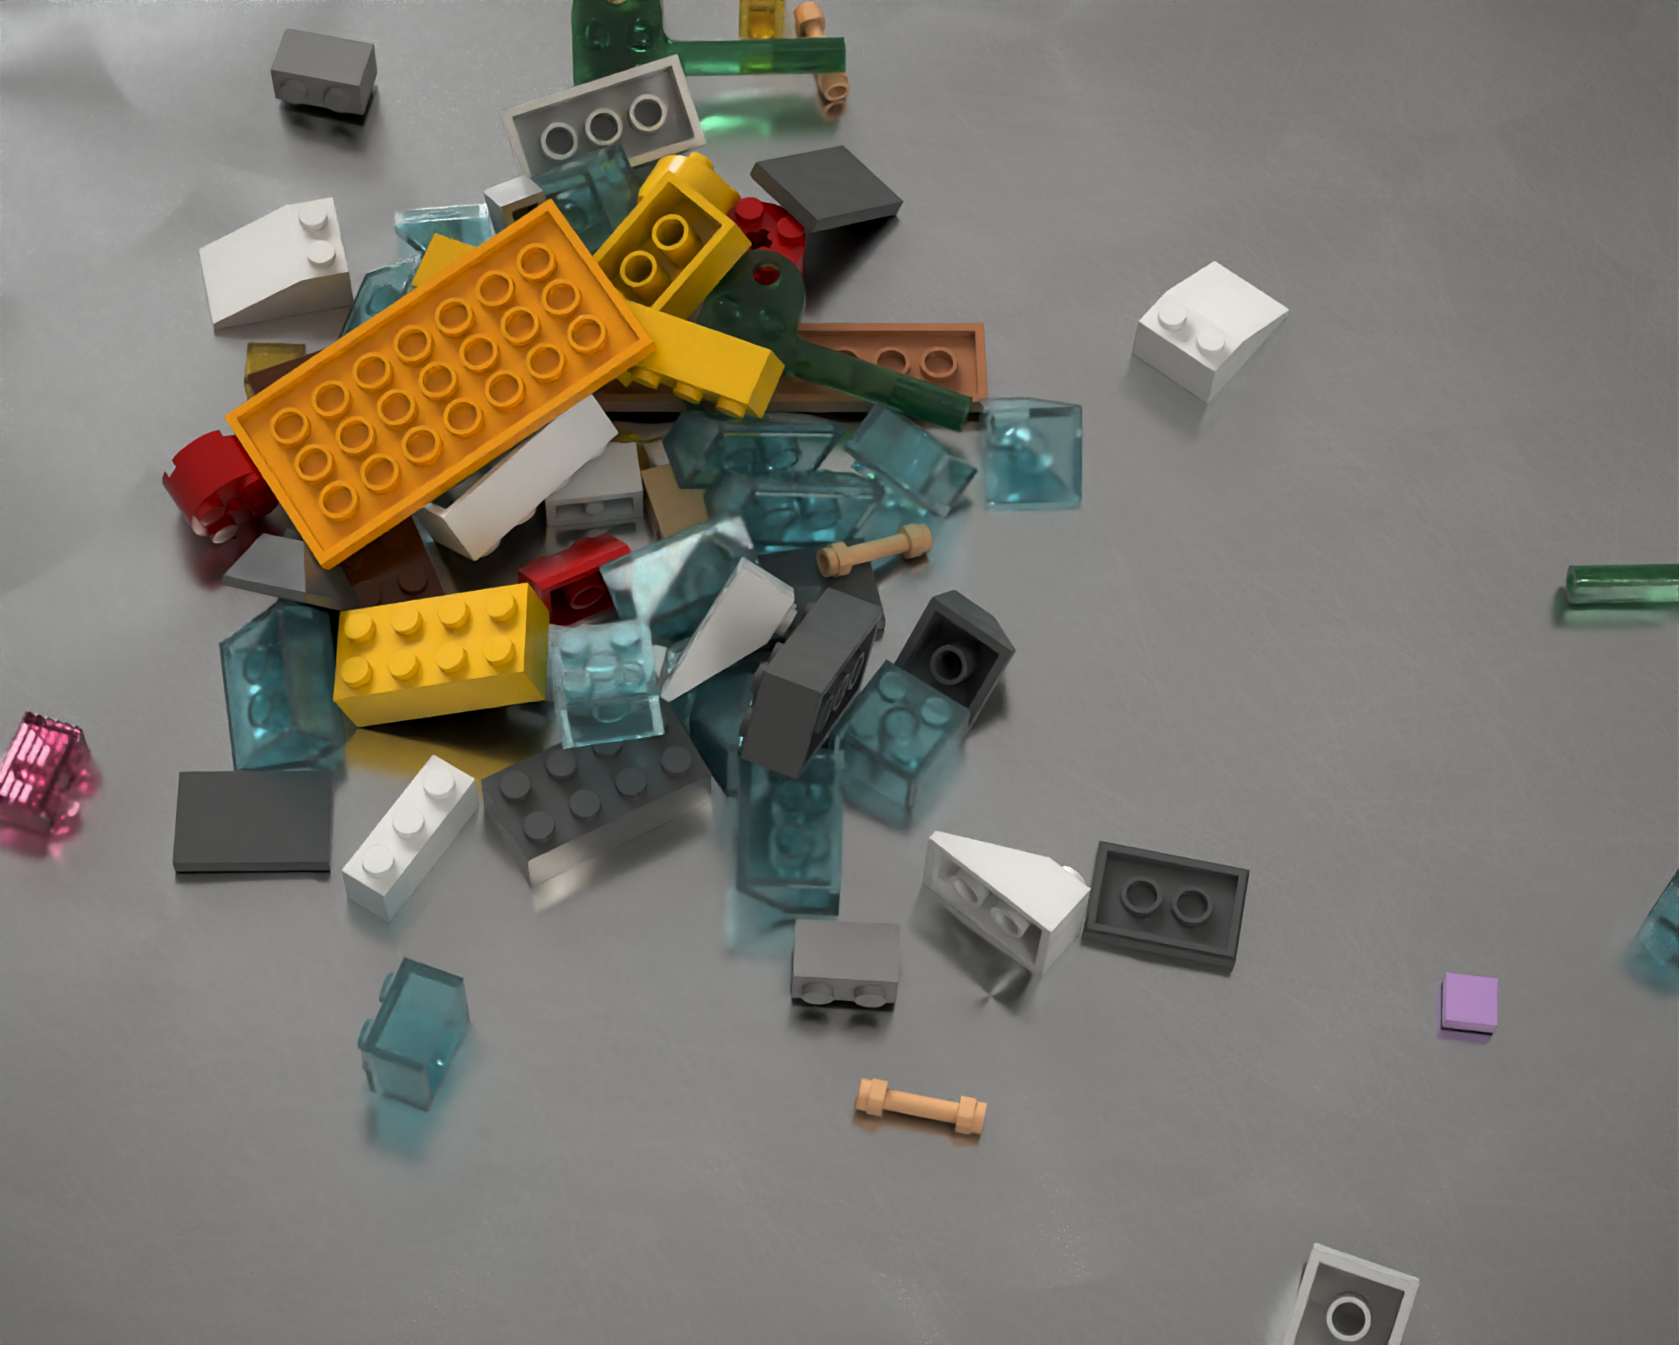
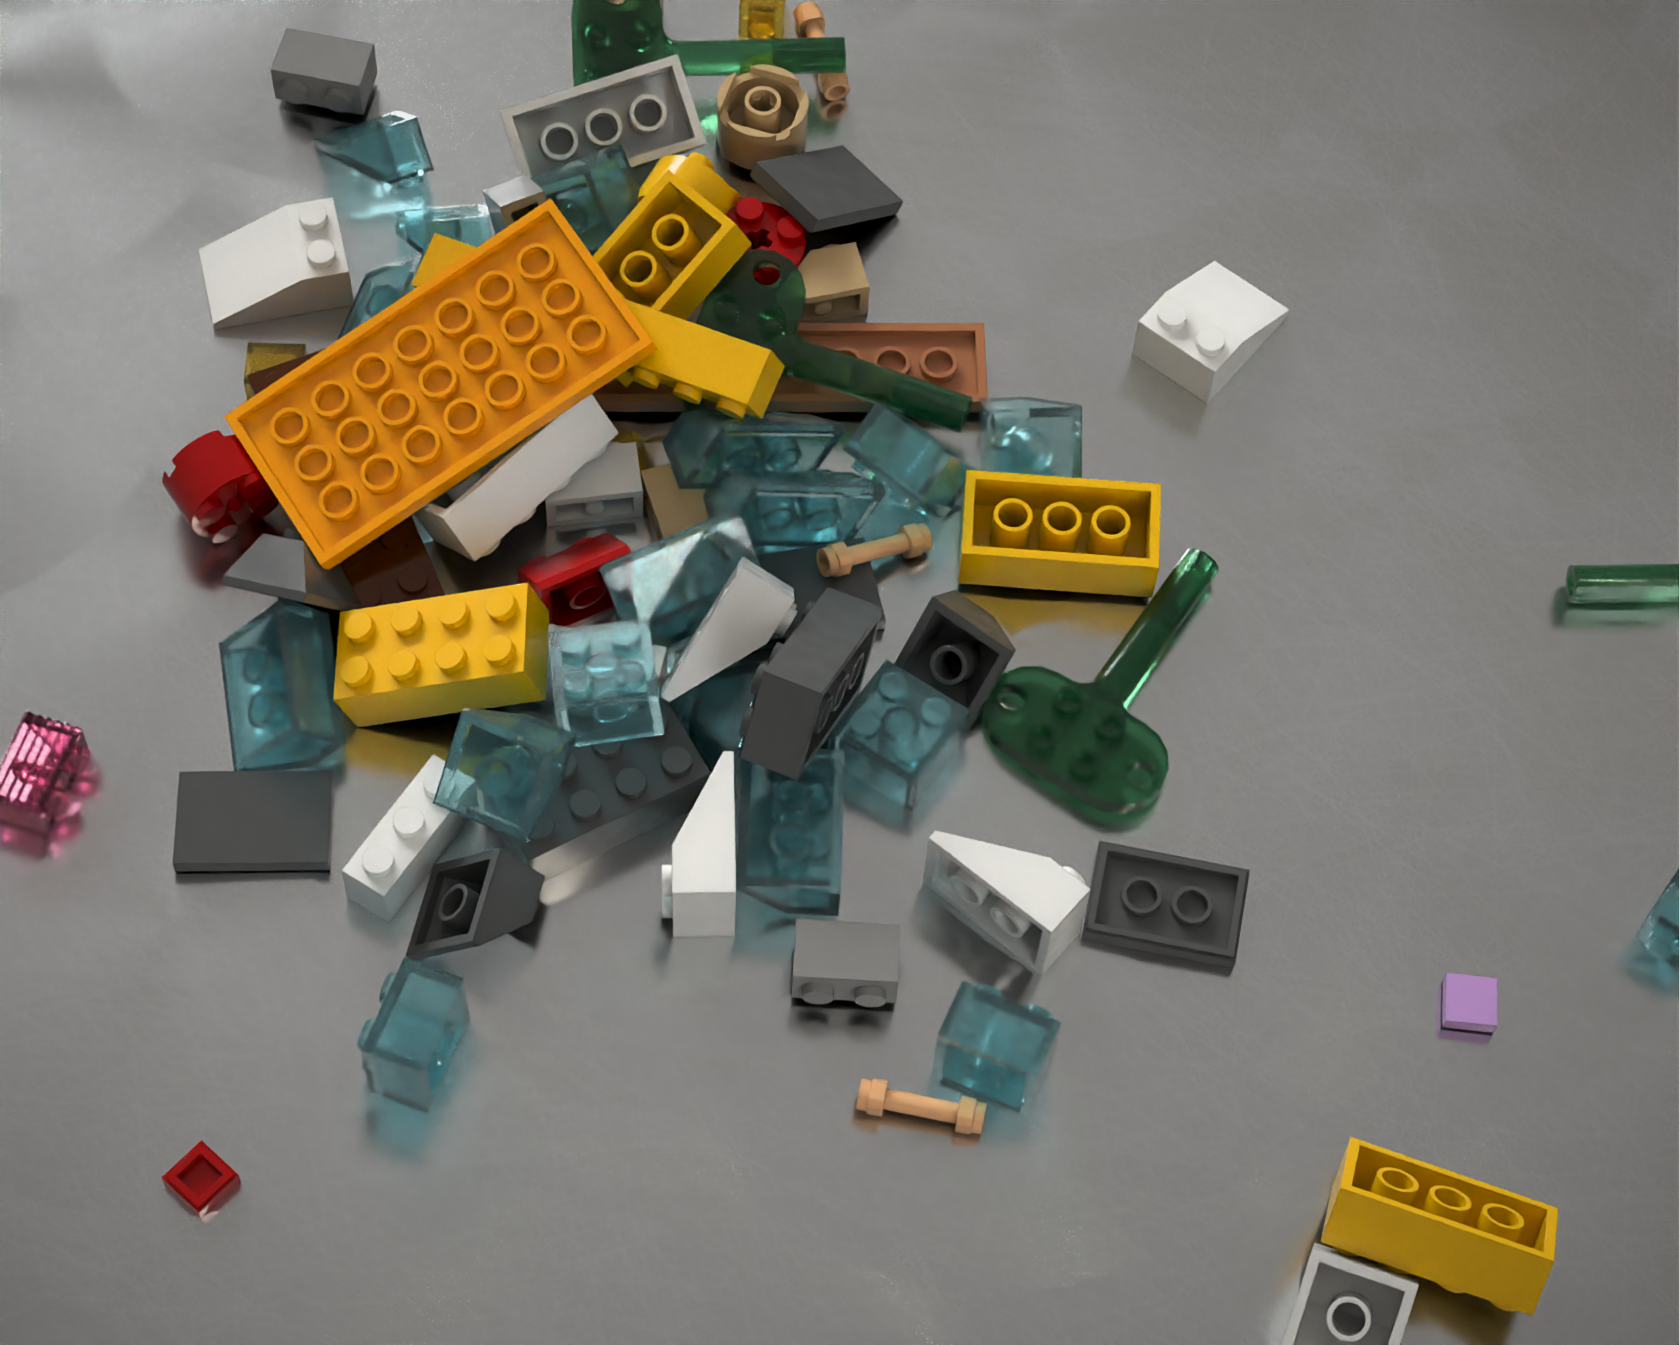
none -> red tile [161,1140,241,1219]
none -> clear light blue slope [313,111,434,189]
none -> dark grey slope [406,848,545,961]
none -> clear light blue slope [433,708,577,843]
none -> white slope [662,751,736,937]
none -> tan brick [717,64,809,170]
none -> tan slope [775,242,870,323]
none -> clear light blue brick [931,981,1062,1116]
none -> yellow brick [958,470,1161,598]
none -> clear green piece [983,548,1219,813]
none -> yellow brick [1321,1137,1558,1316]

